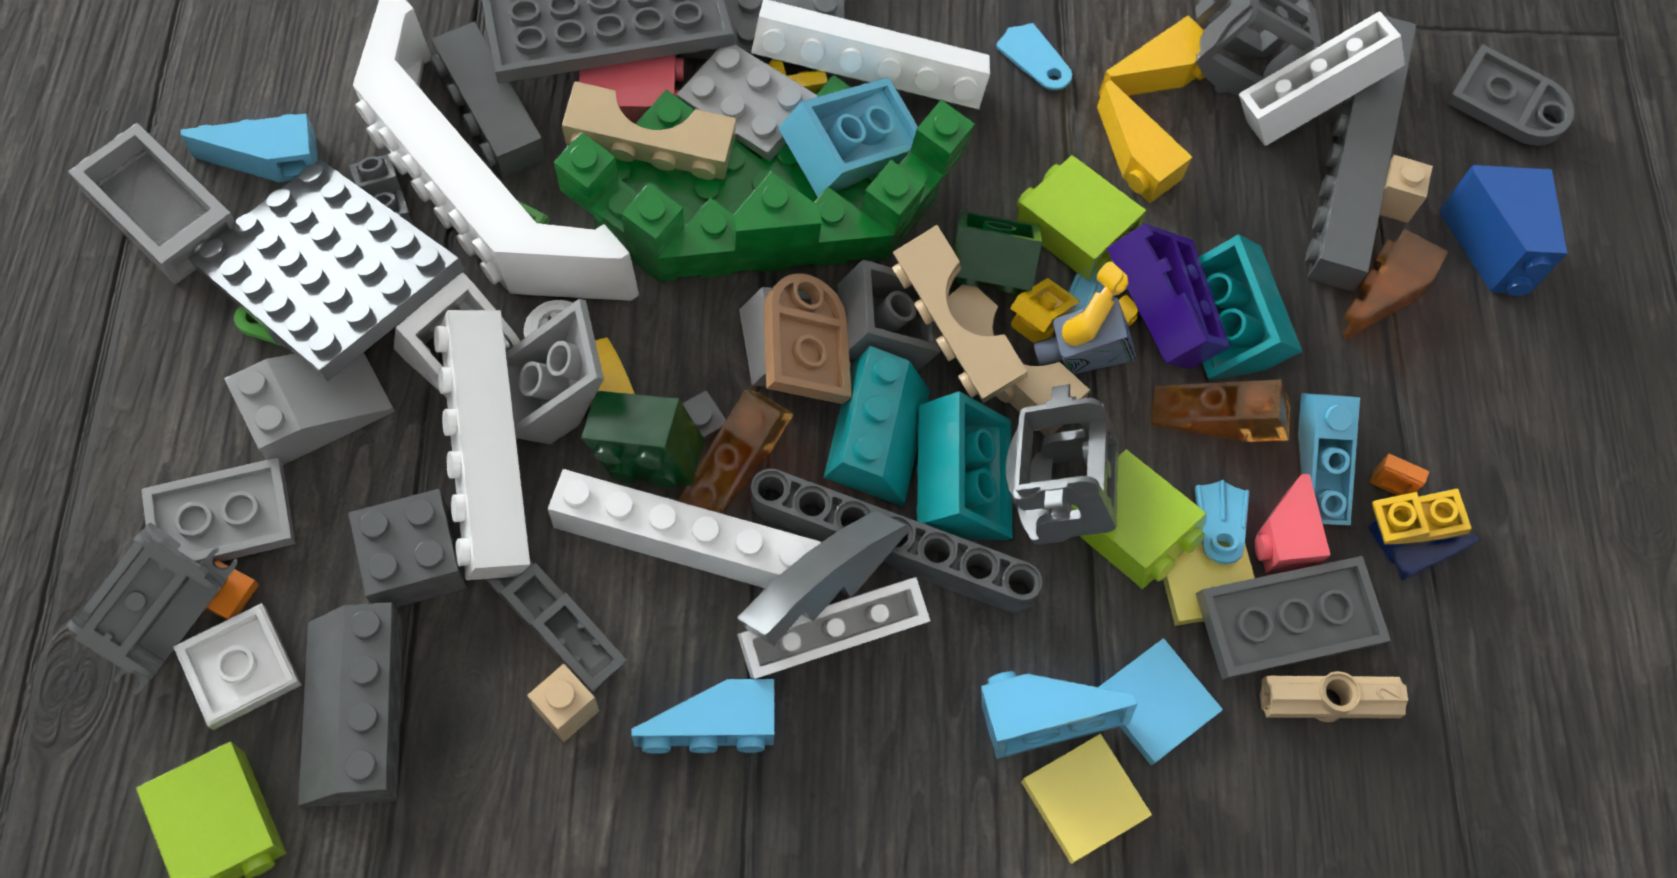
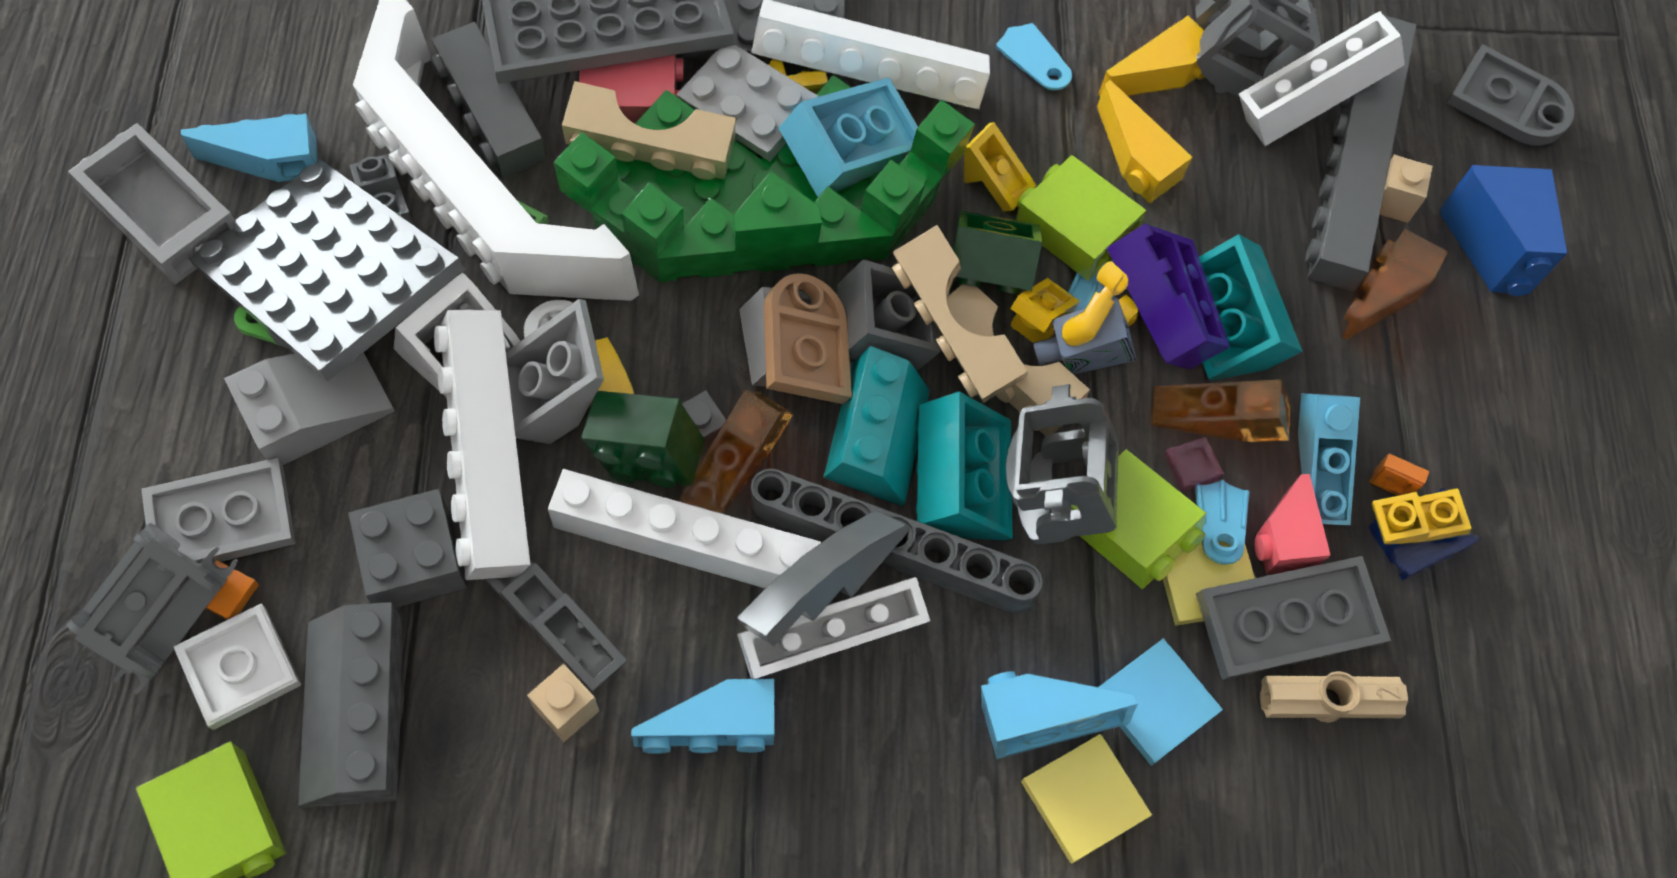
none -> yellow slope [963,122,1037,212]
none -> clear pink tile [1164,437,1224,492]

